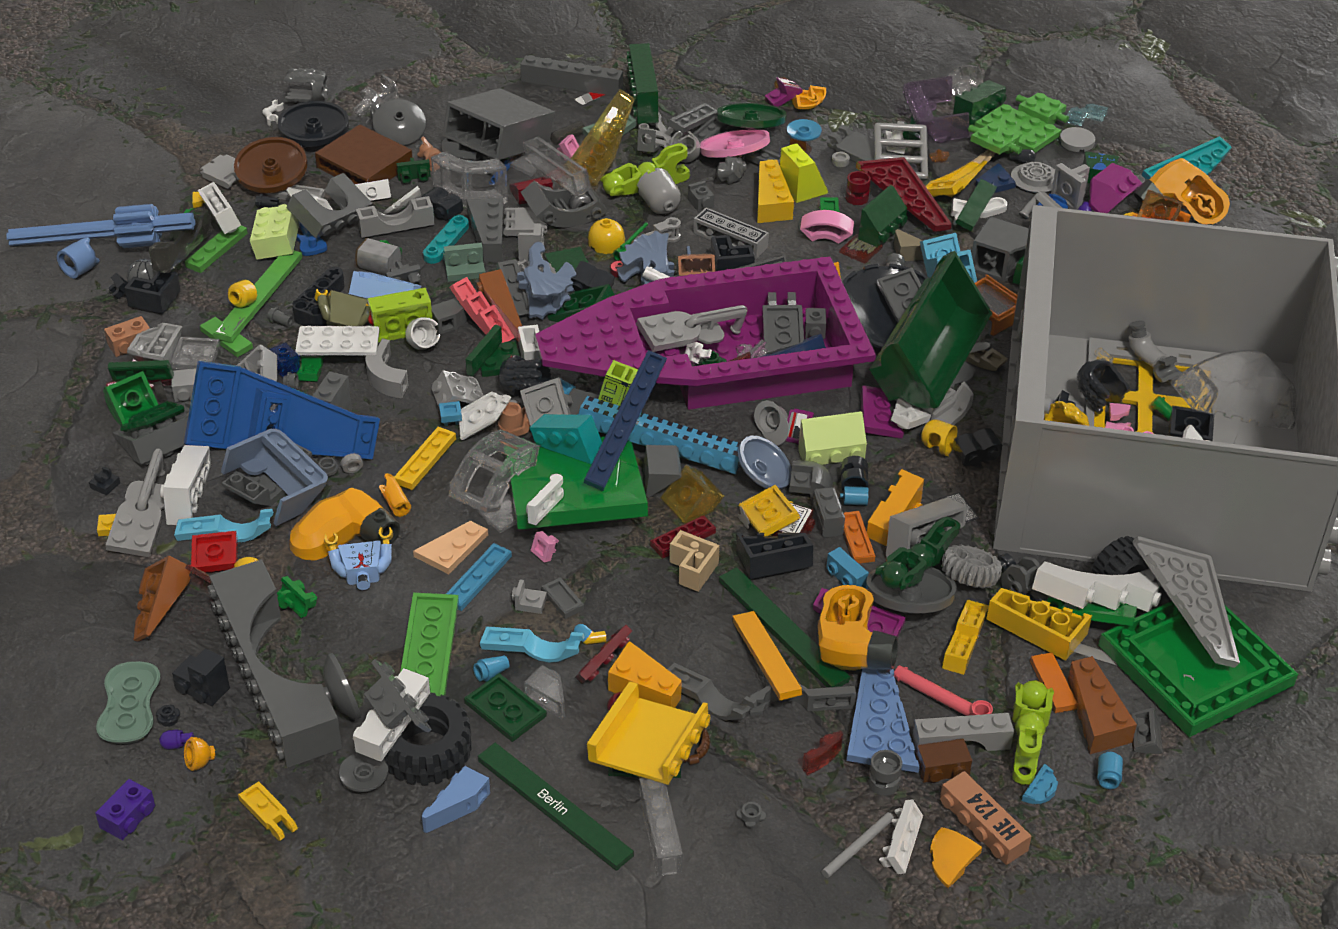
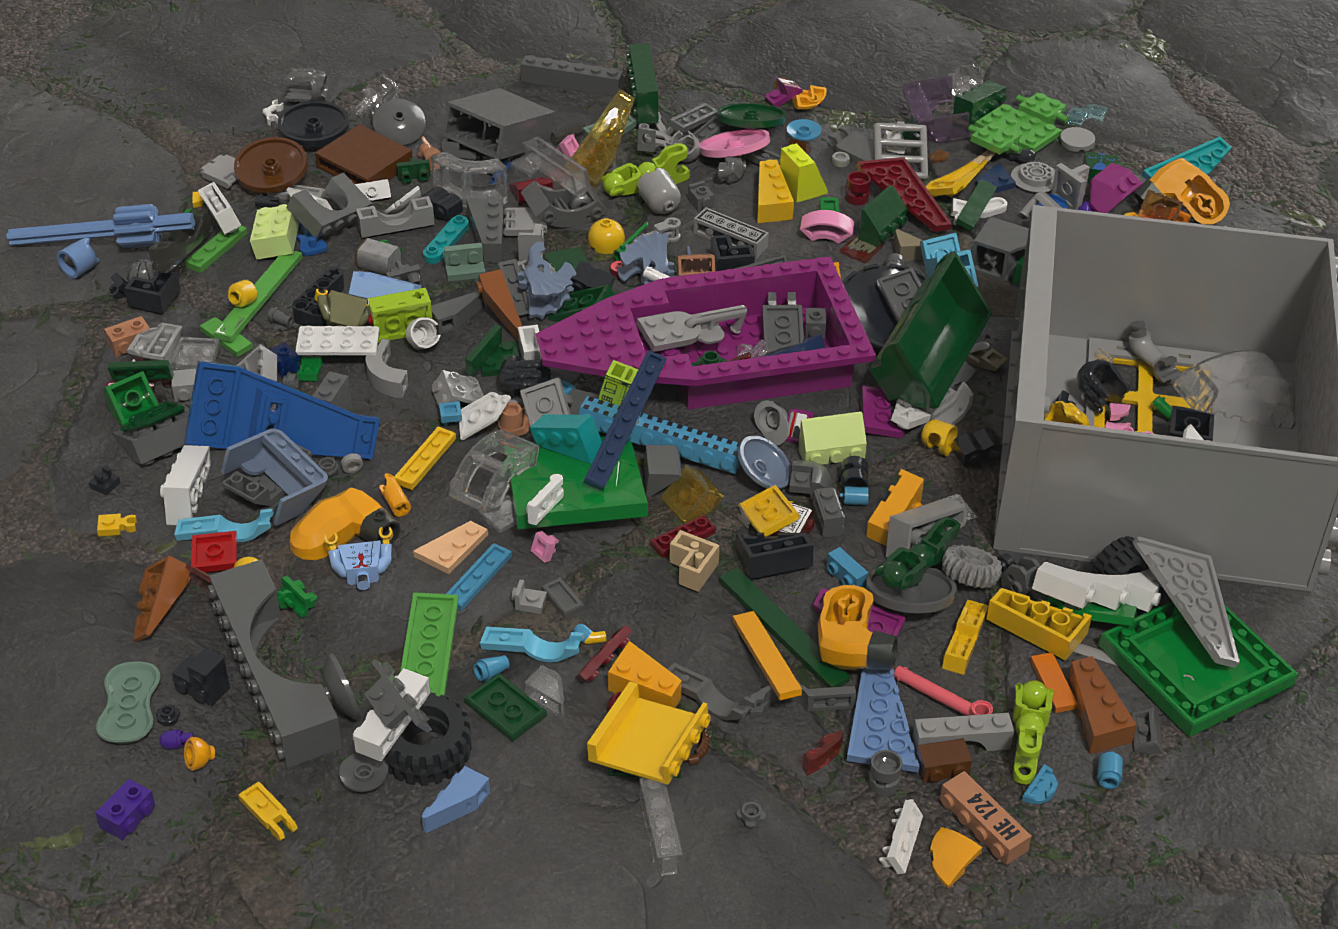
light grey plate [106,449,165,557] -> none
coral slope [449,277,515,343] -> none
dark green tile [478,742,634,871] -> none
sticker [575,92,605,105] -> none
white plate [685,342,712,365] -> none
light grey bar [821,812,894,878] -> none
orange tile [843,511,876,564] -> none
window [975,274,1018,336] -> none

